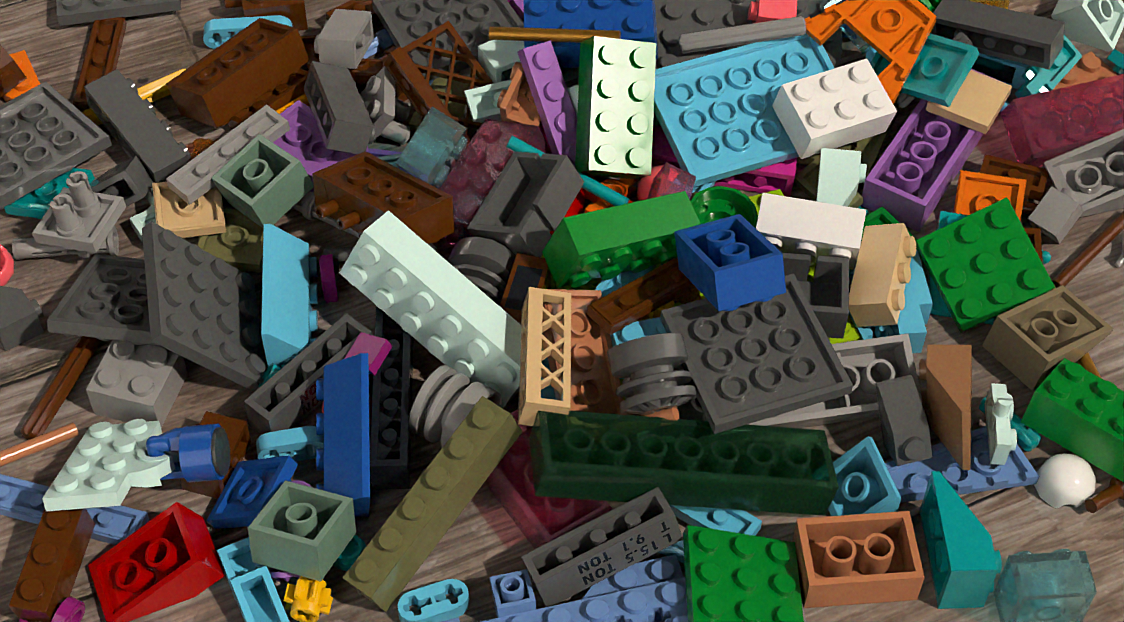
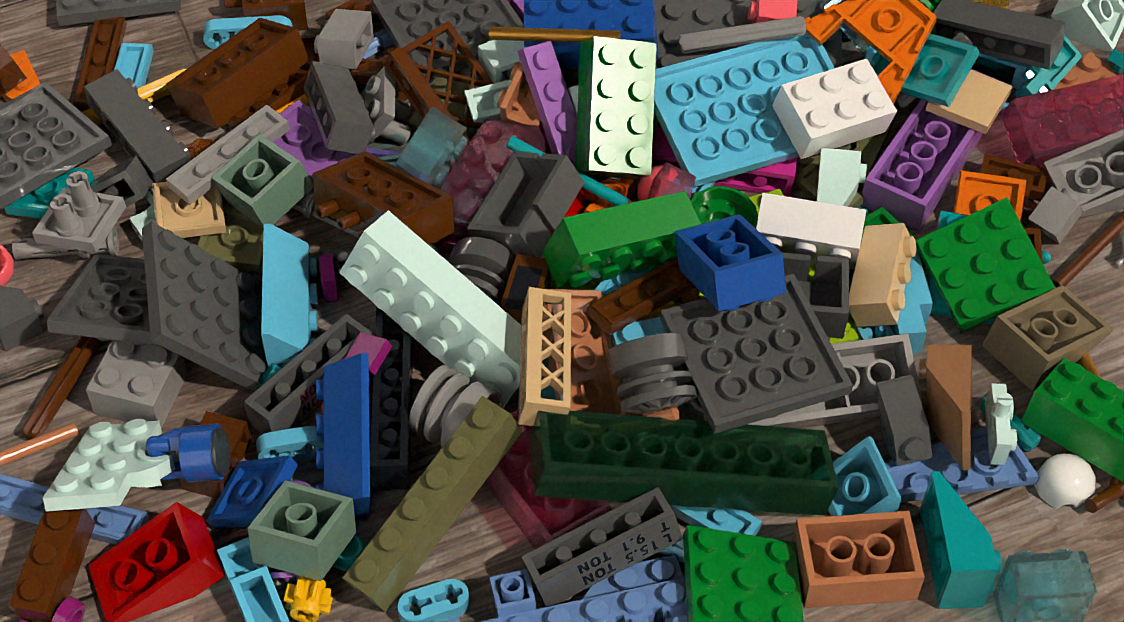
none -> medium azure tile [114,43,154,88]

